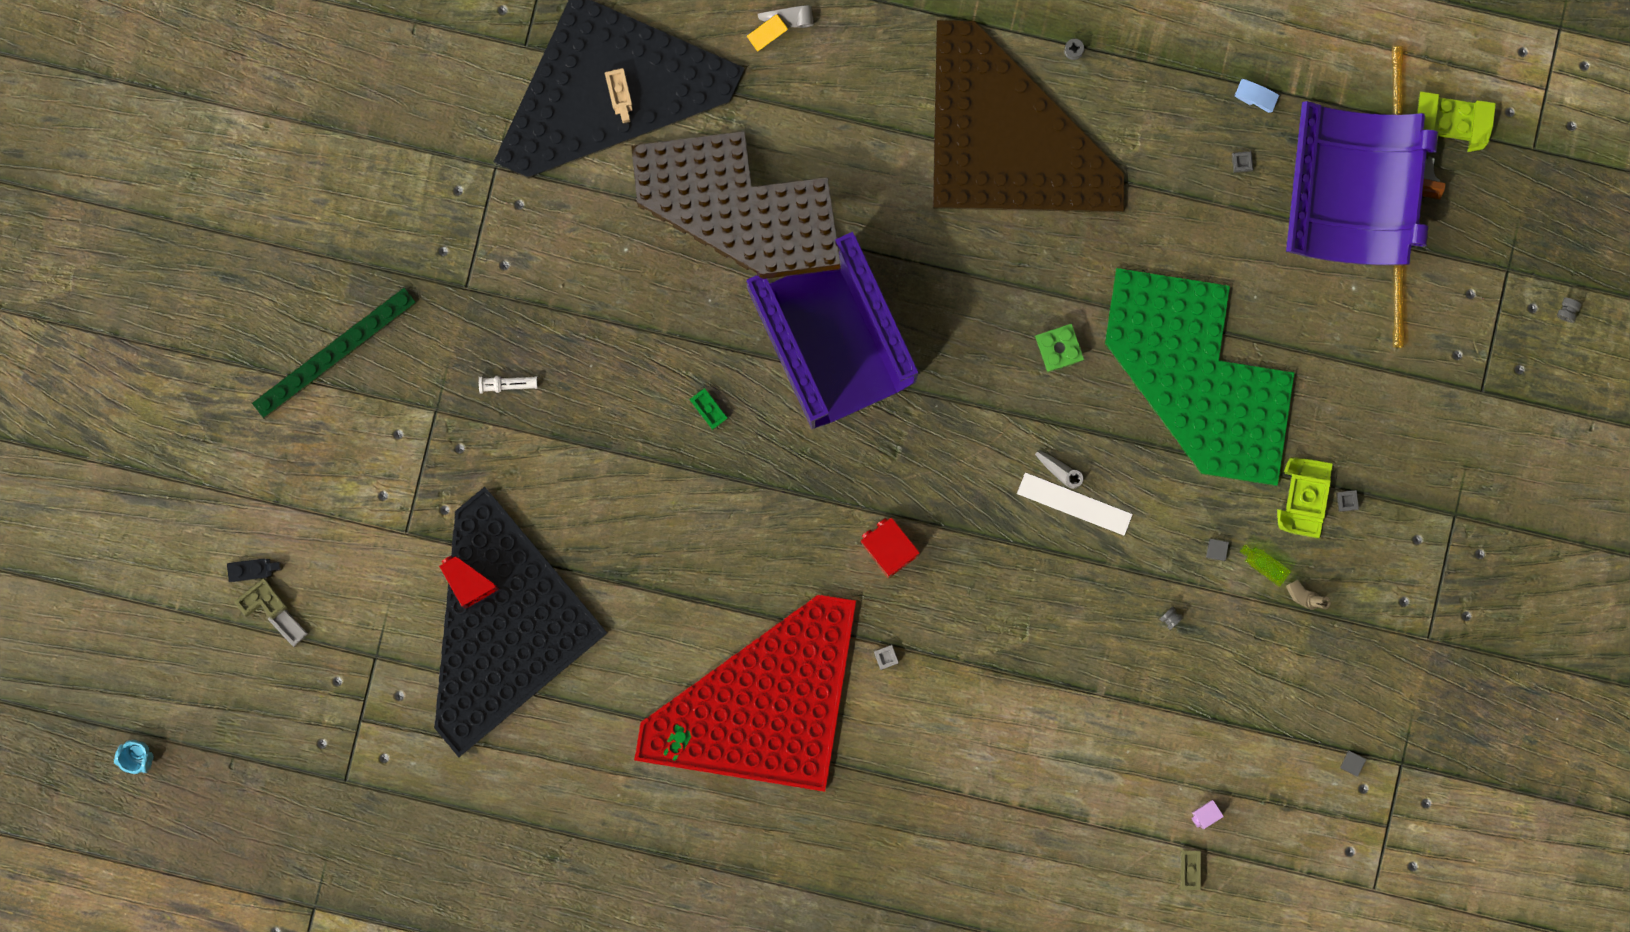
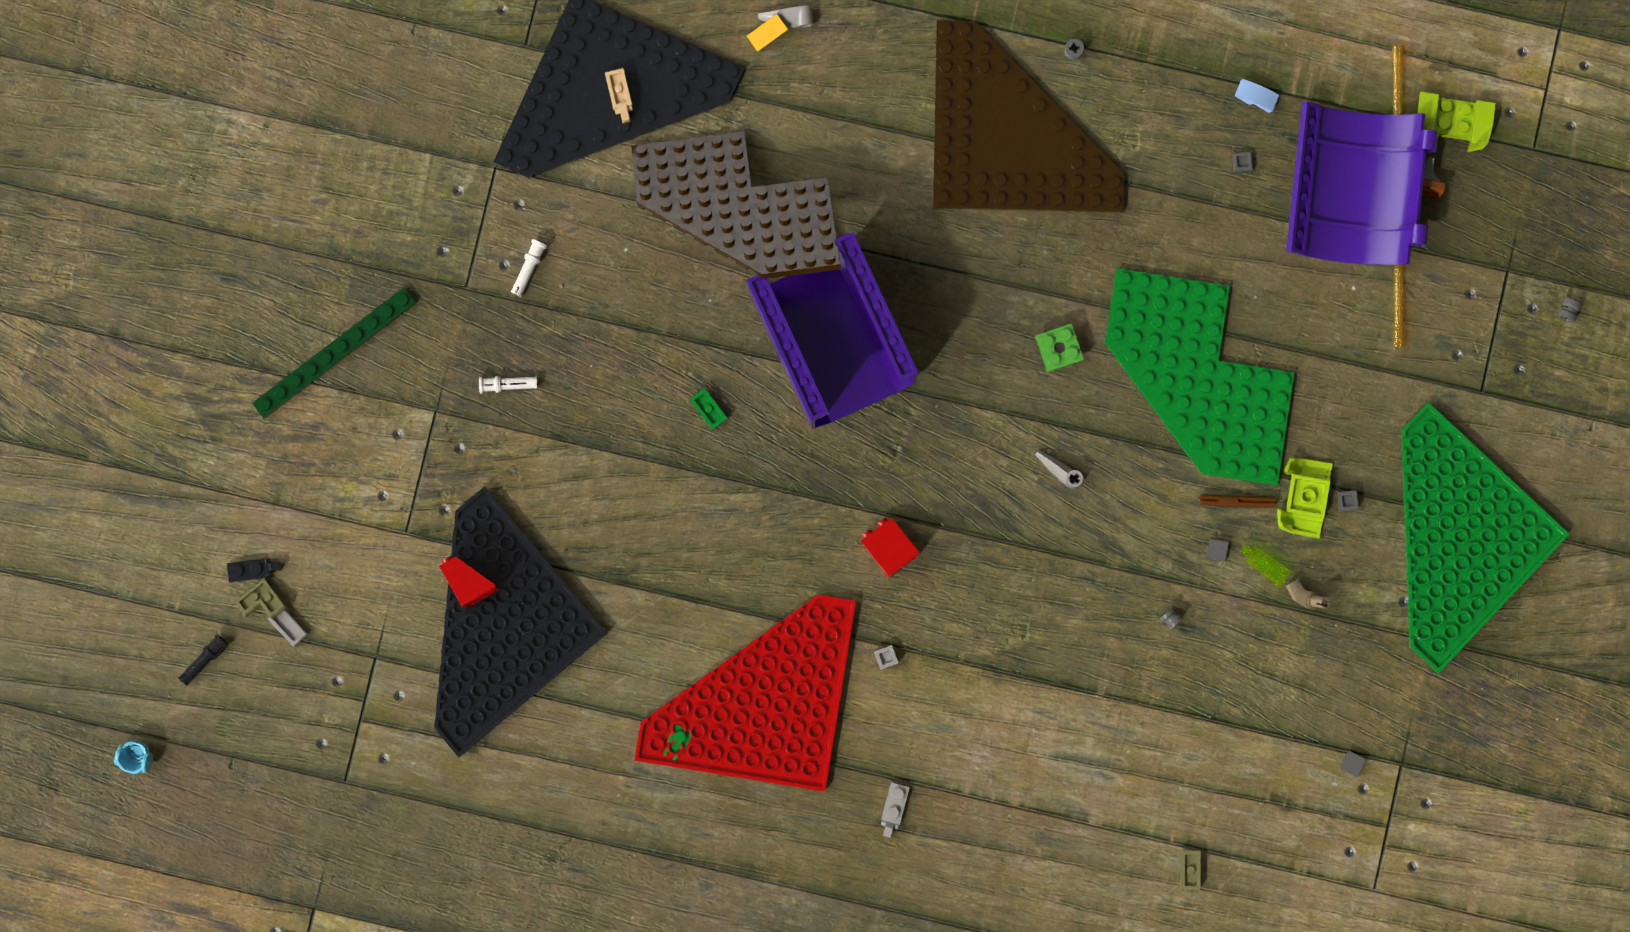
white sticker [1017,473,1133,535] -> none
lavender brick [1191,800,1224,829] -> none
none -> black pin [178,634,229,686]
none -> white pin [511,239,548,297]
none -> light grey hinge [881,783,910,838]
none -> reddish brown axle [1200,494,1276,508]
none -> green plate [1401,402,1570,674]

